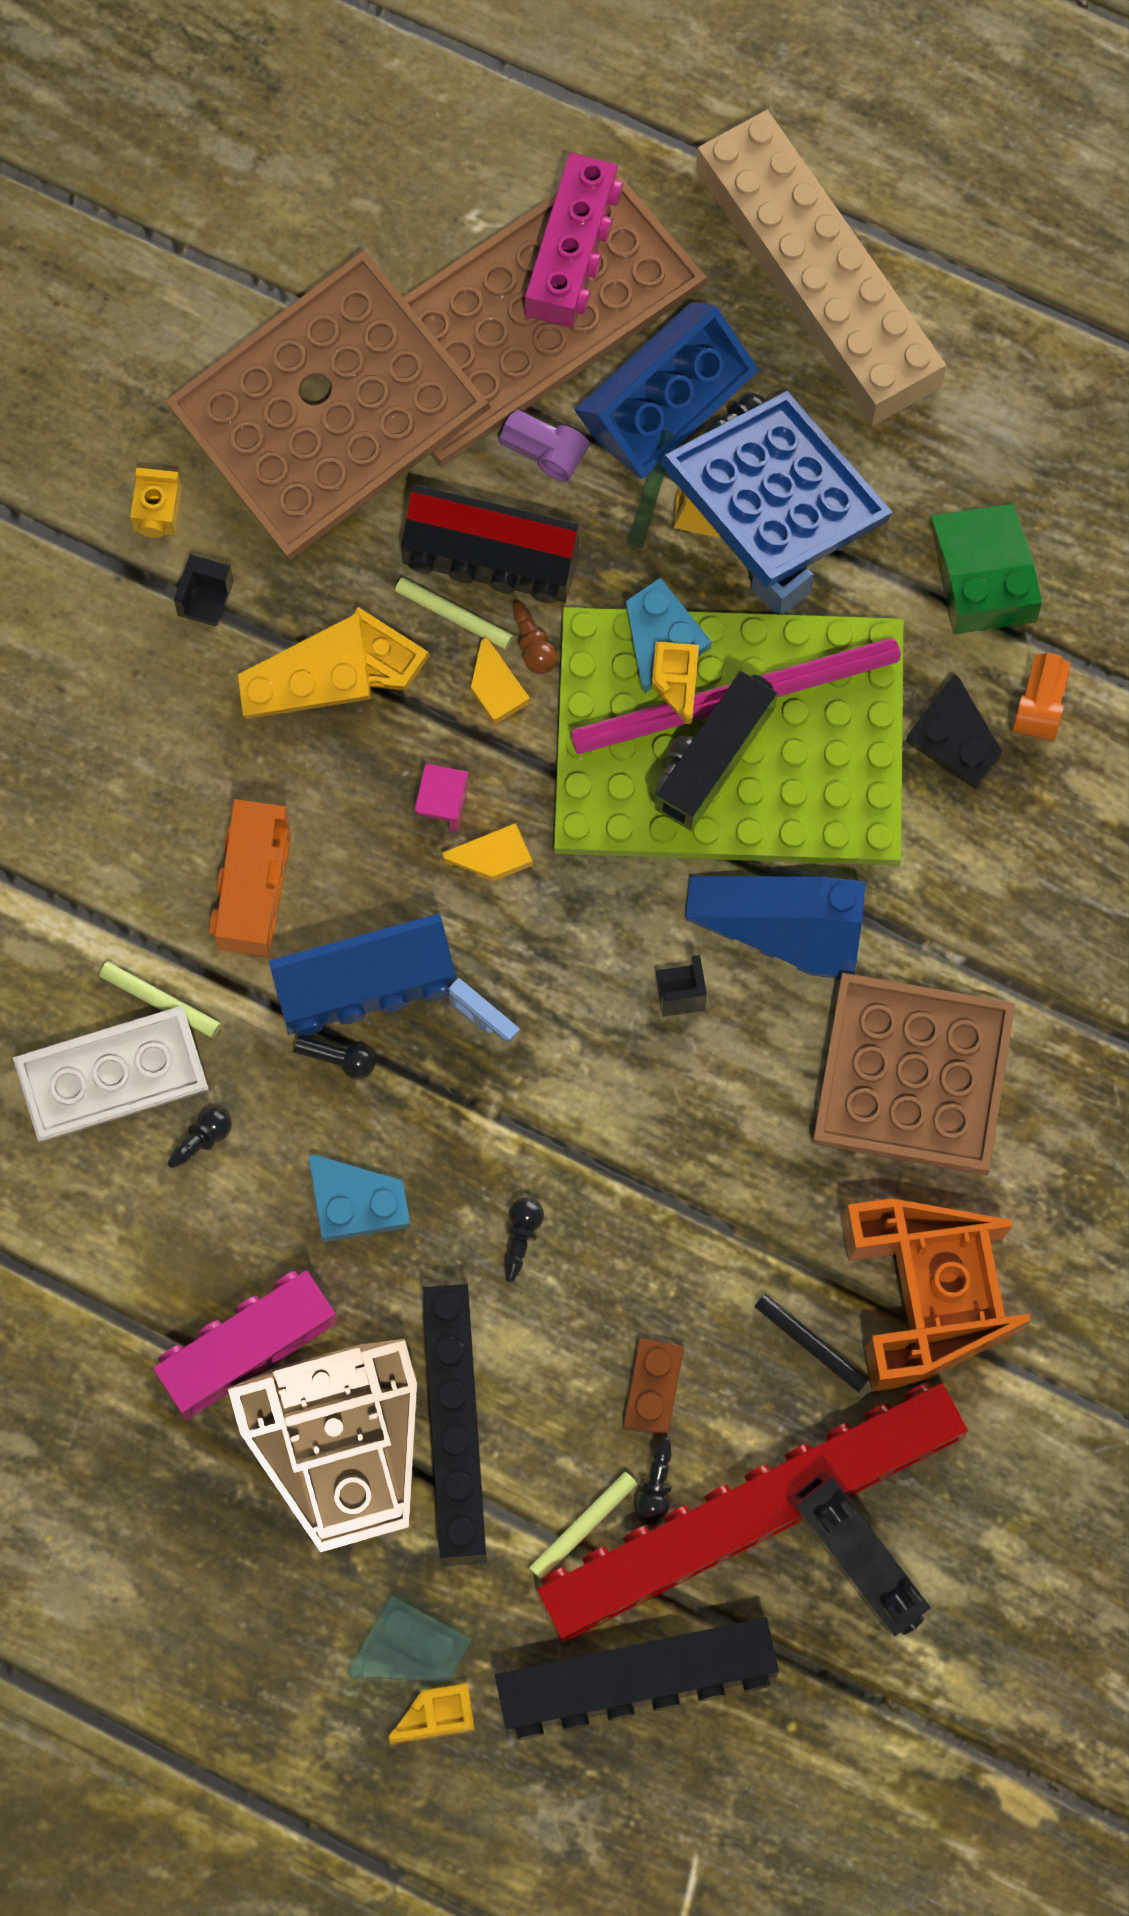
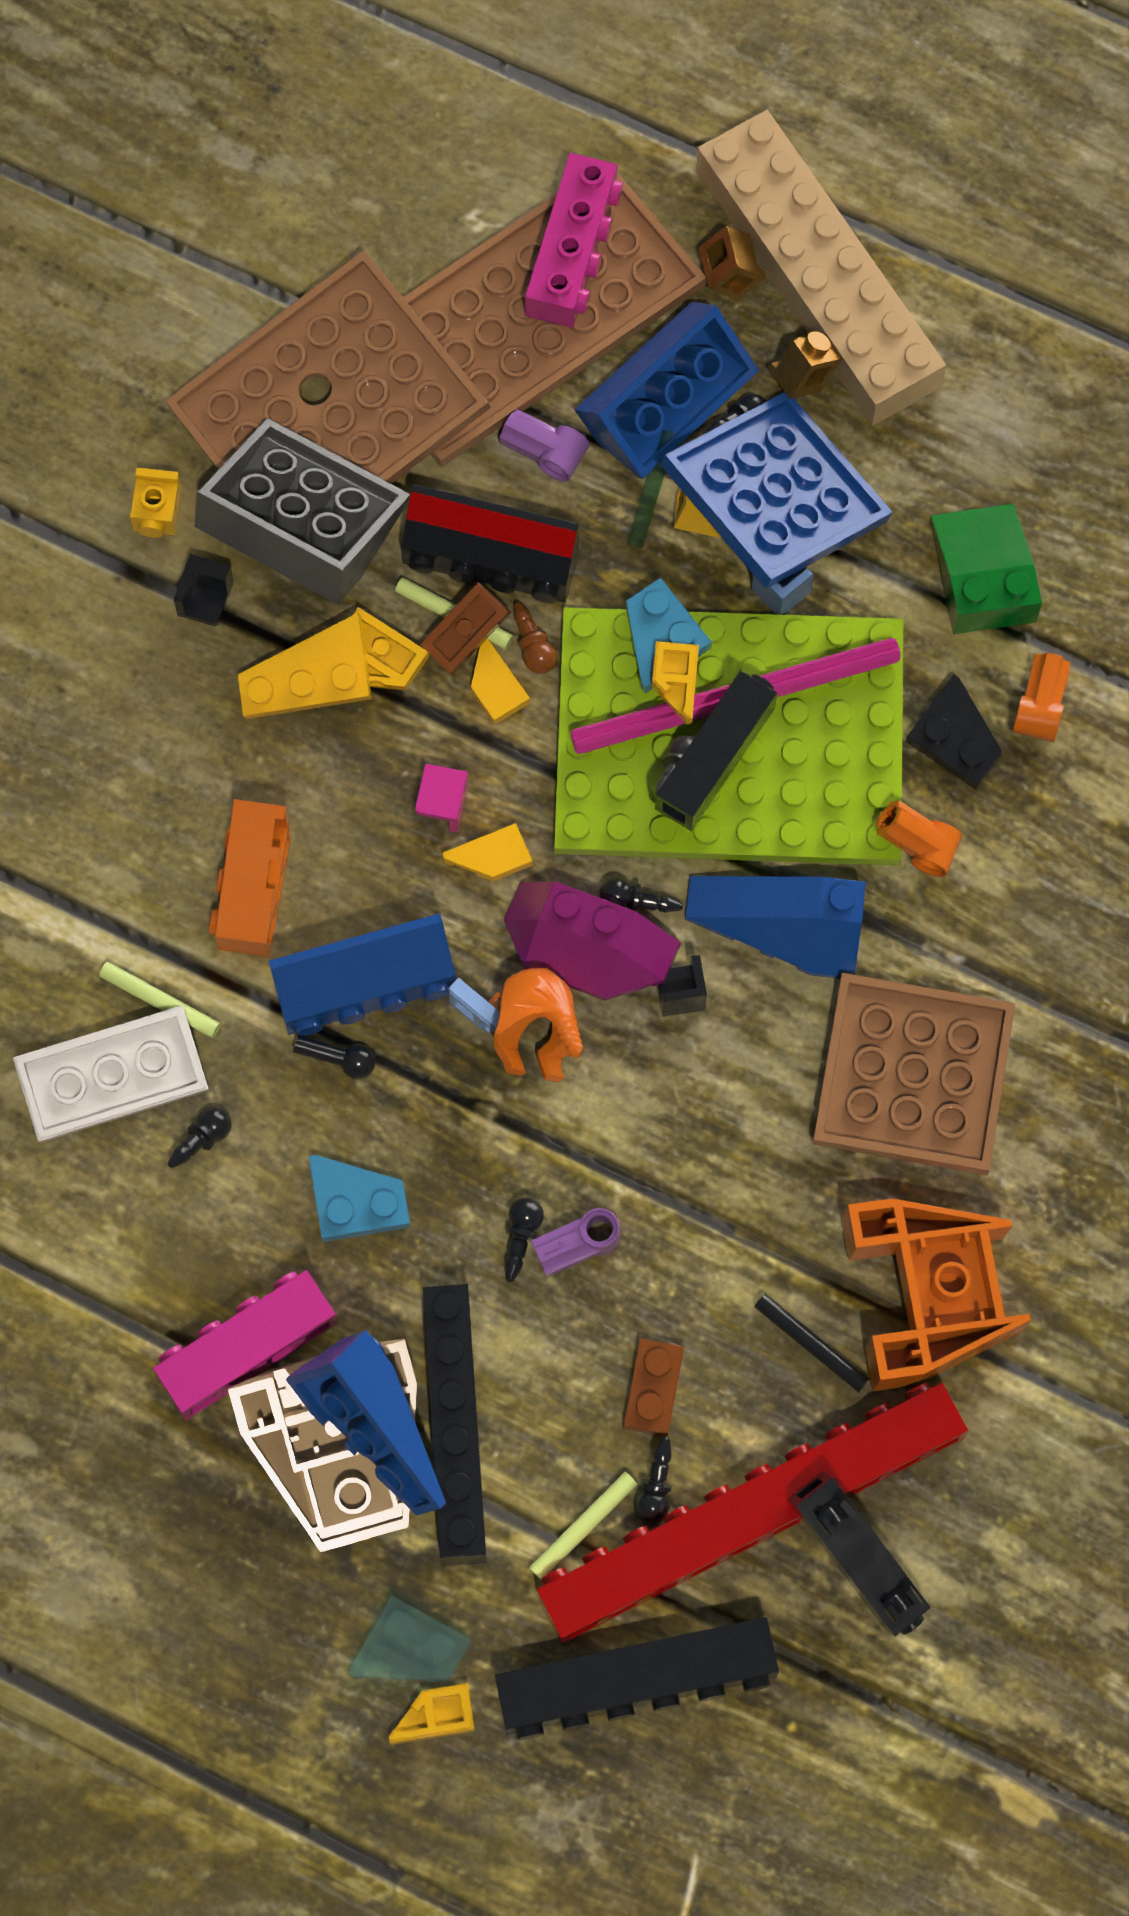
none -> dark grey slope [194,418,410,605]
none -> blue wedge [285,1330,446,1516]
none -> dark orange plate [420,582,512,674]
none -> orange piece [489,968,583,1082]
none -> magenta wedge [504,881,681,1001]
none -> medium lavender piece [531,1208,621,1277]
none -> black bar [599,877,683,913]
none -> pearl gold brick [699,226,766,299]
none -> pearl gold brick [768,331,842,399]
none -> orange piece [875,800,962,877]

